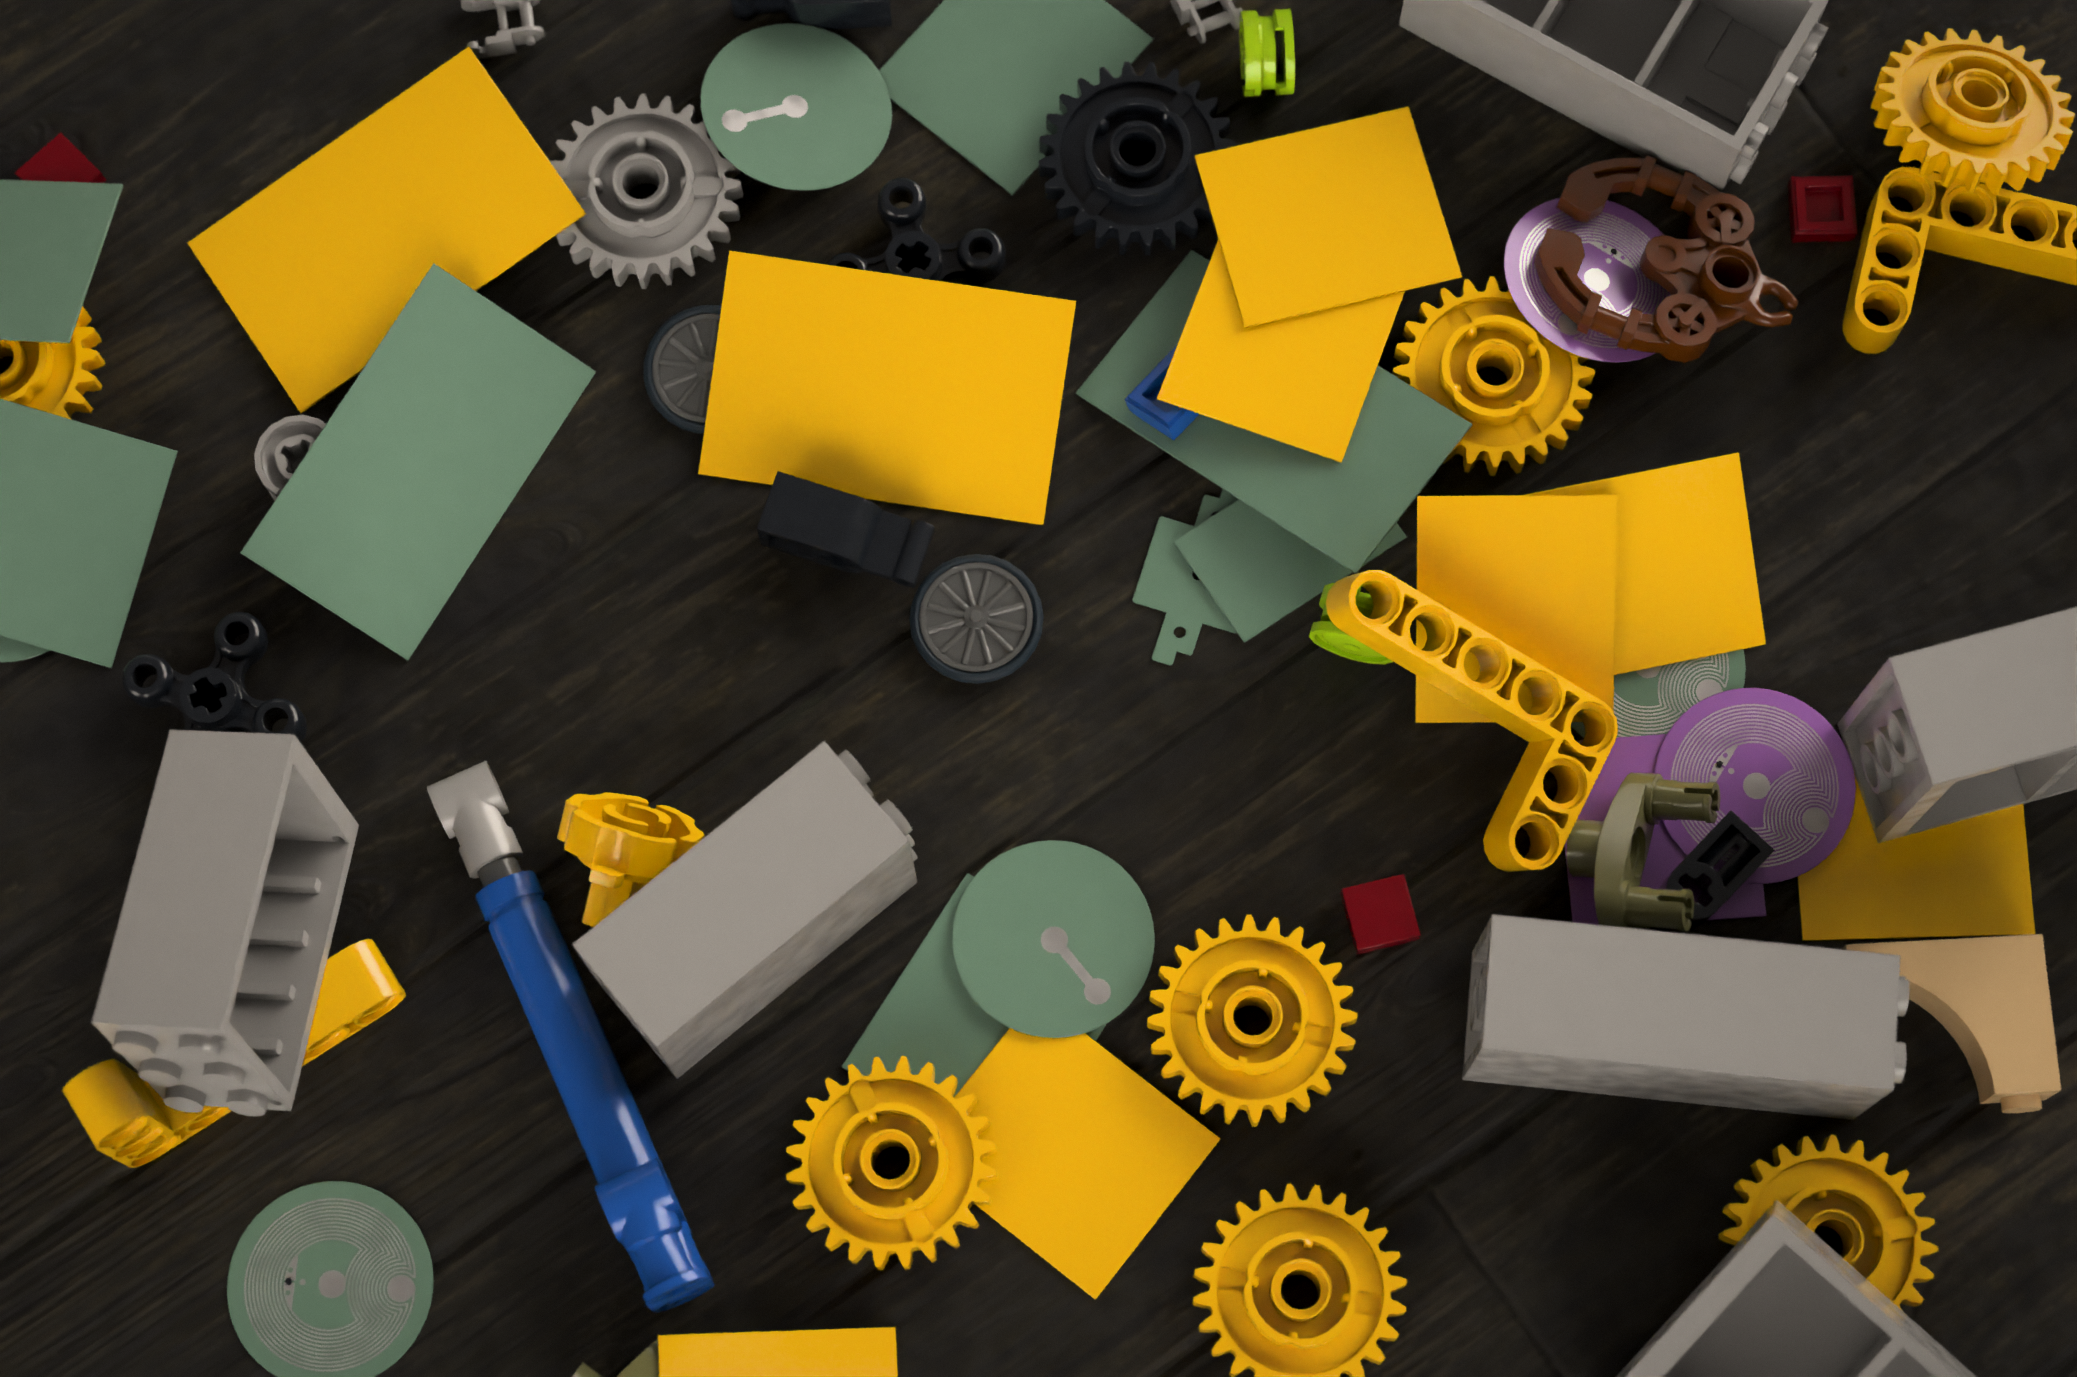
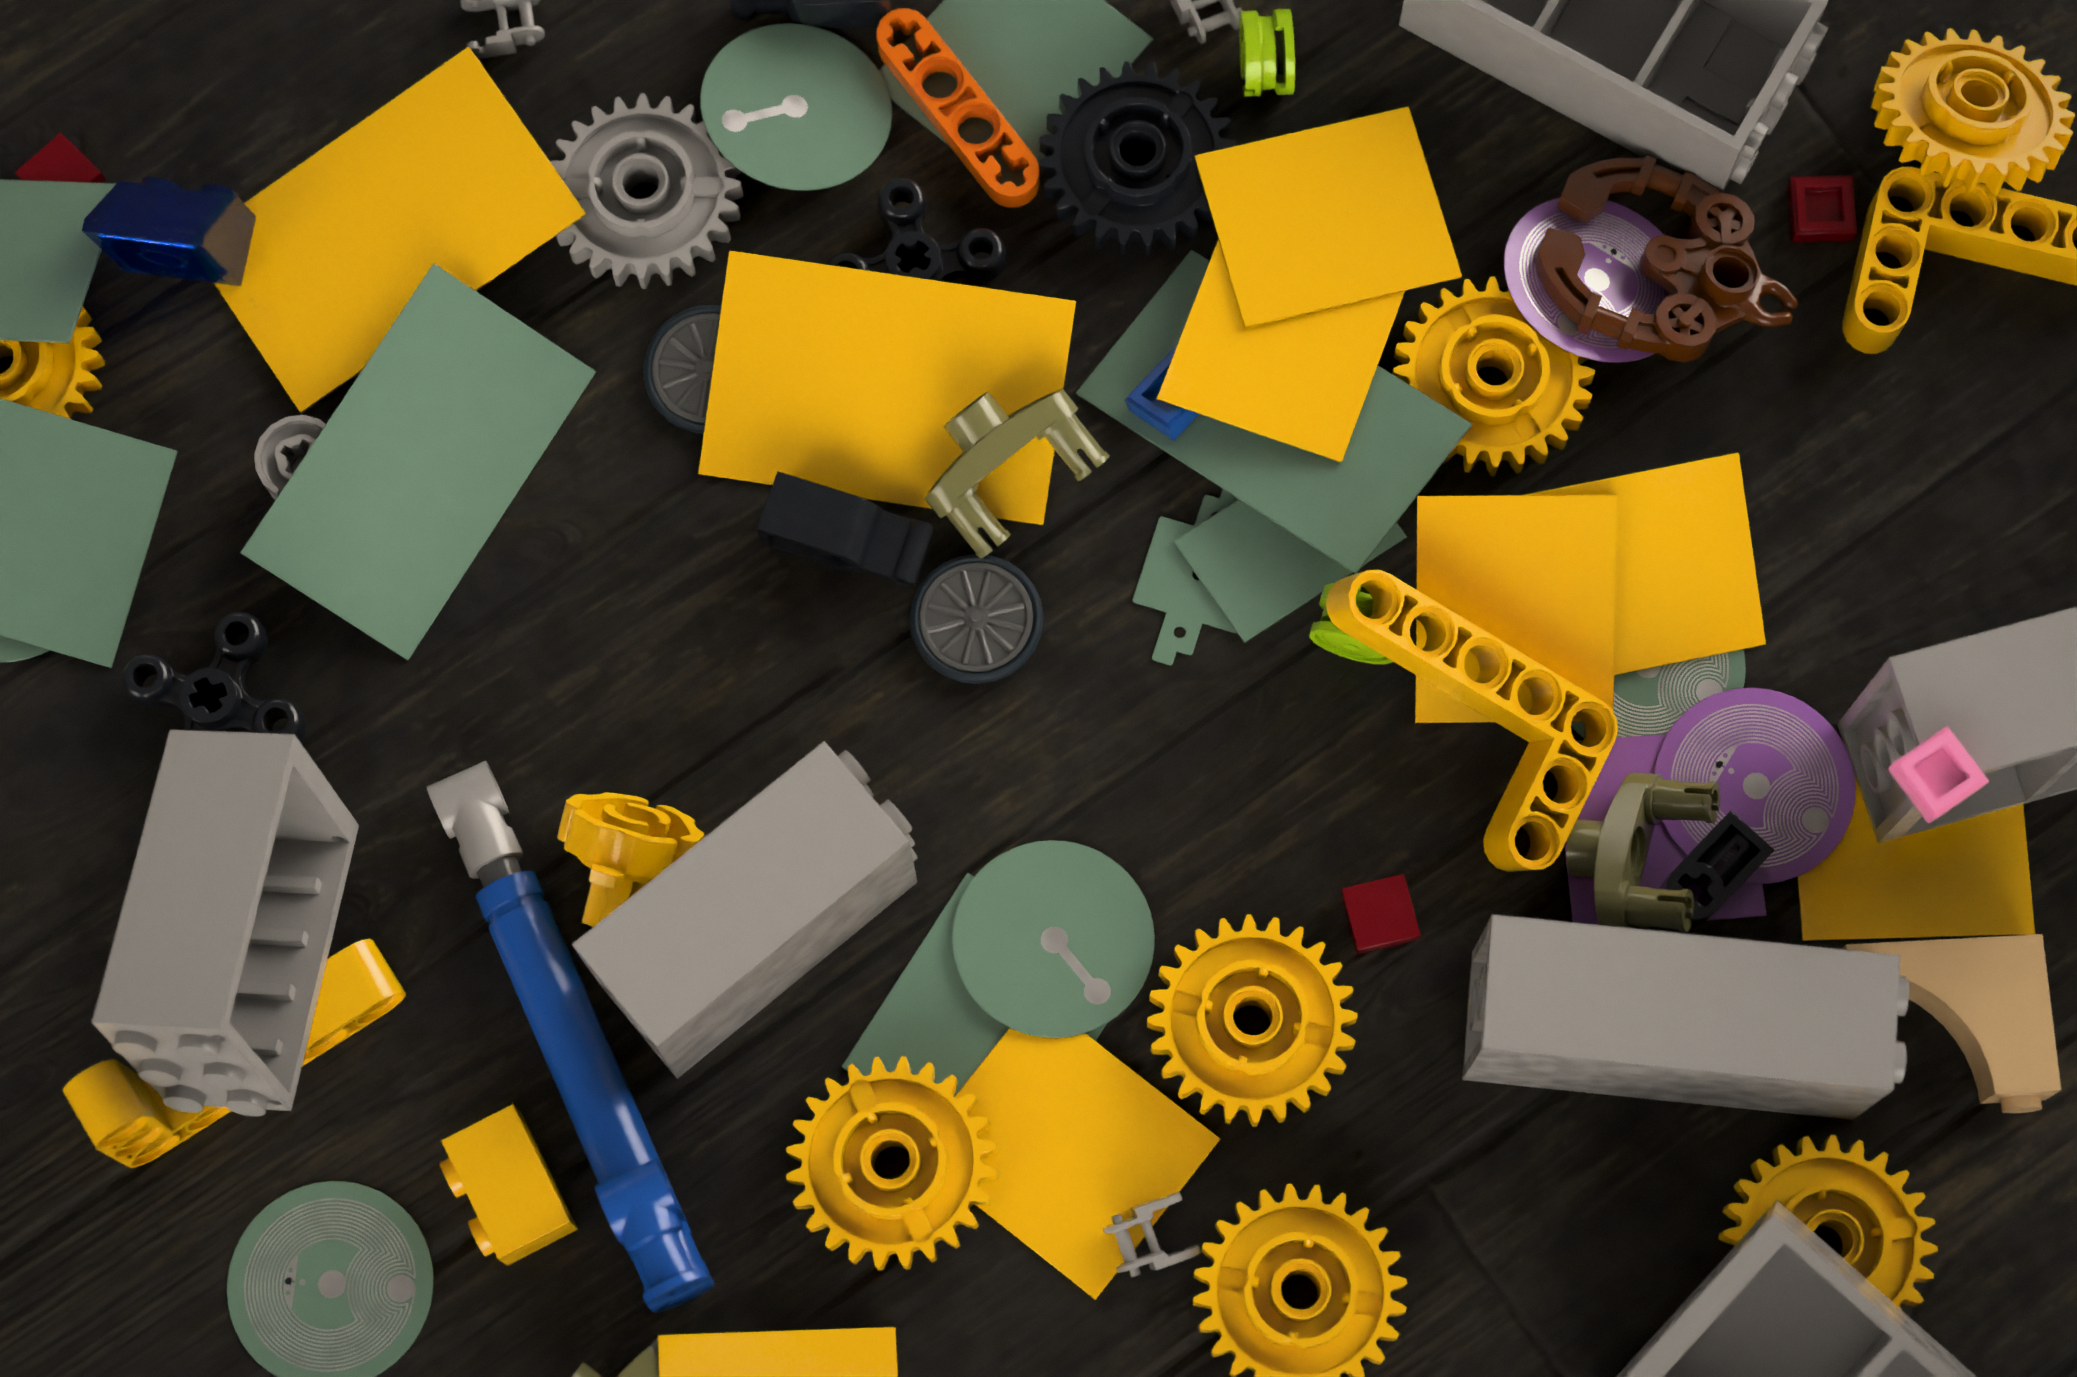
none -> clear blue slope [82,177,256,286]
none -> yellow brick [439,1104,578,1266]
none -> orange beam [877,8,1040,208]
none -> olive connector [924,389,1110,559]
none -> light grey piece [1103,1192,1201,1277]
none -> bright pink tile [1887,726,1989,824]

